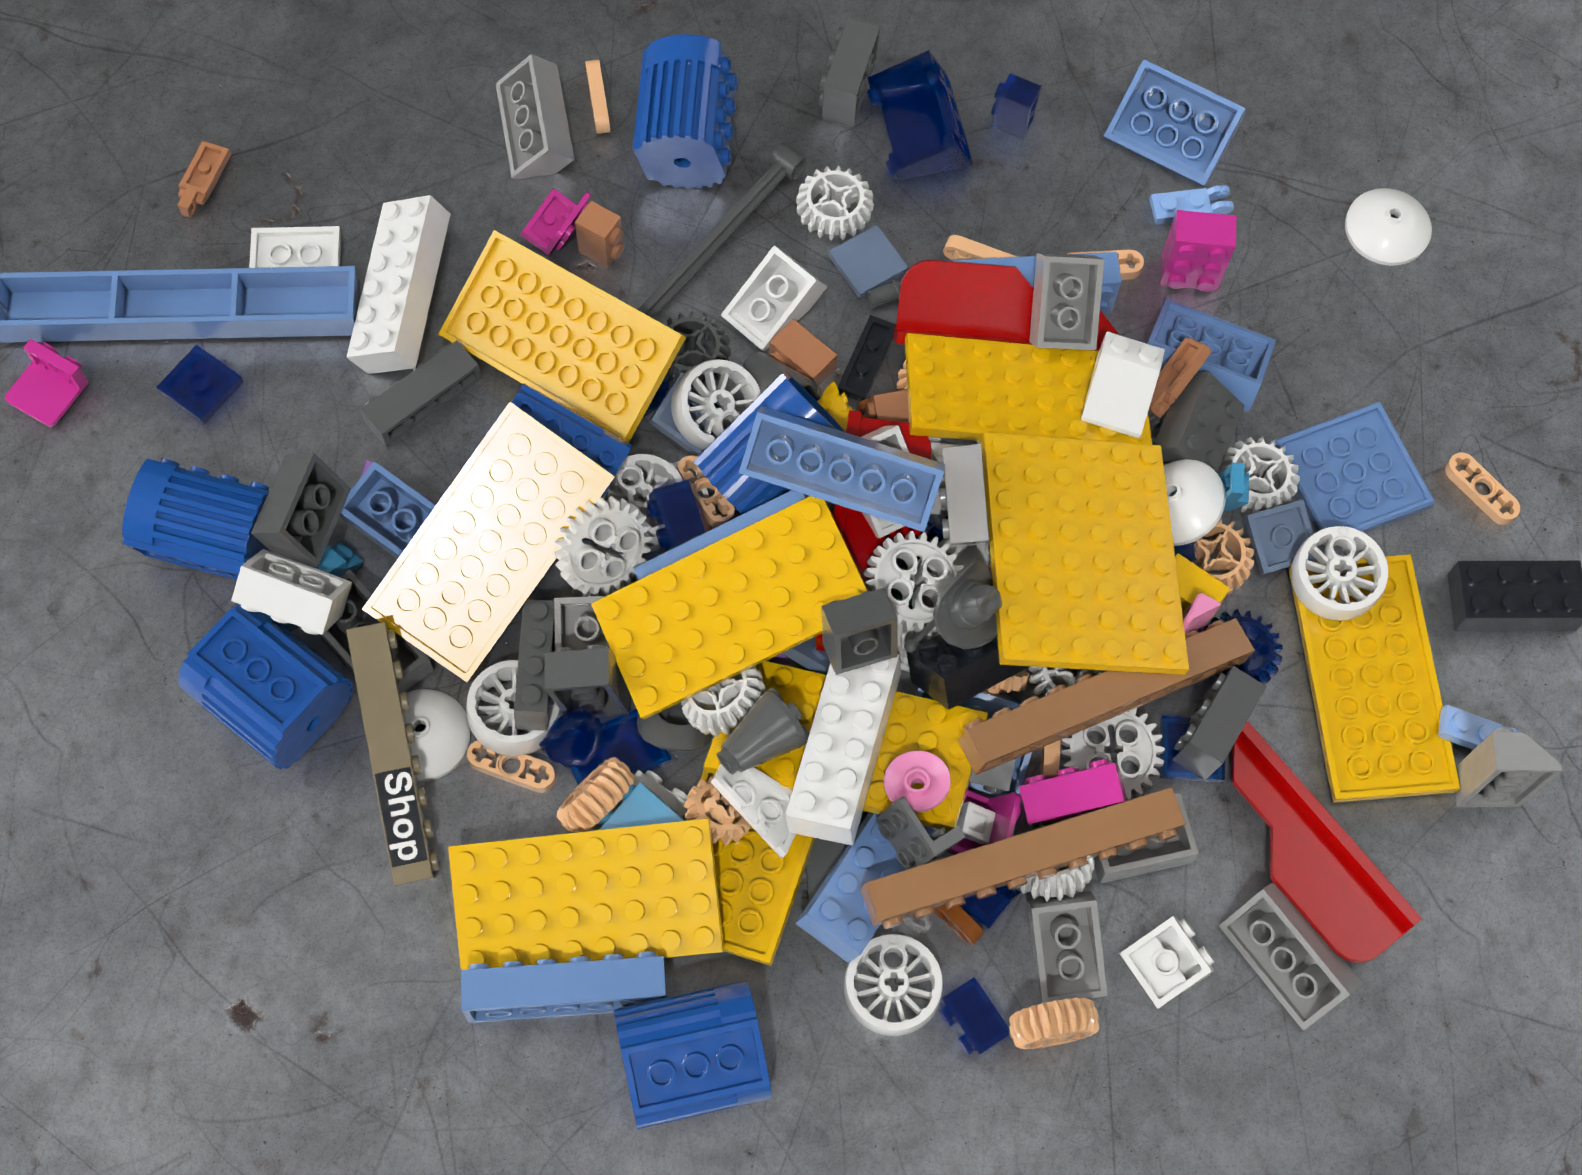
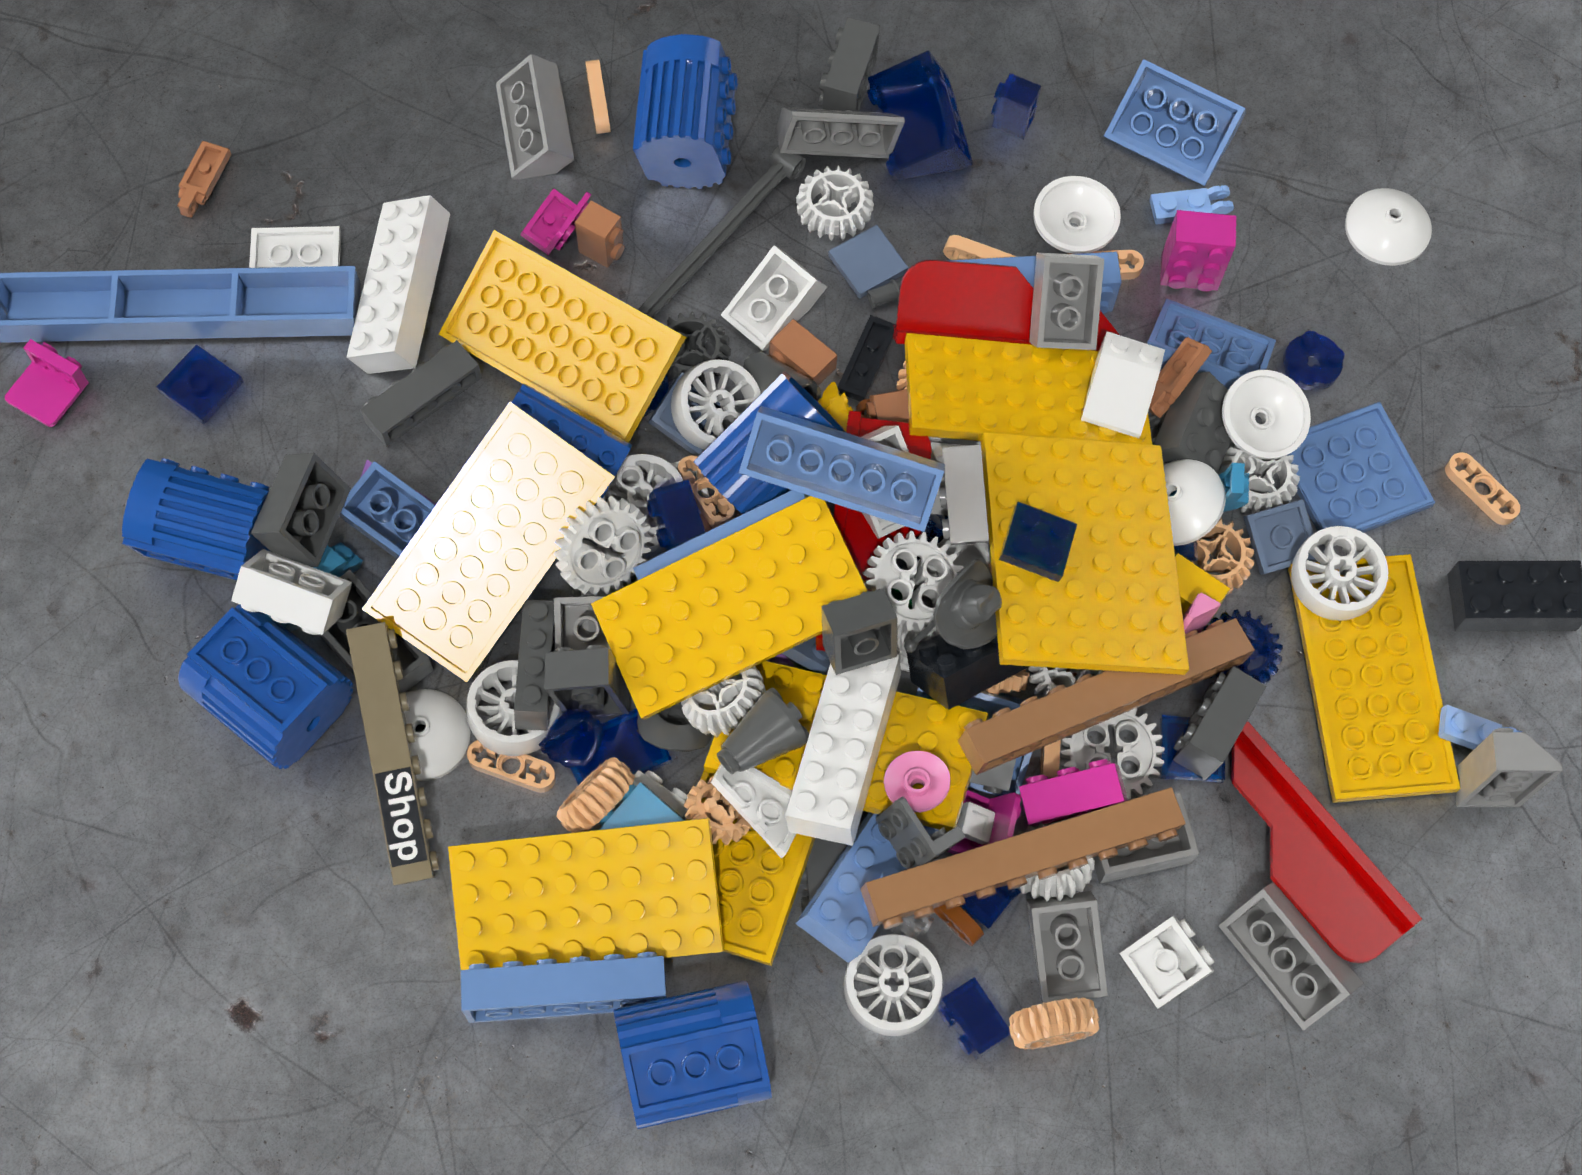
none -> light grey slope [776,107,905,159]
none -> clear blue plate [999,502,1077,582]
none -> white dish [1033,176,1121,254]
none -> white dish [1222,370,1311,460]
none -> clear blue plate [1283,331,1344,391]

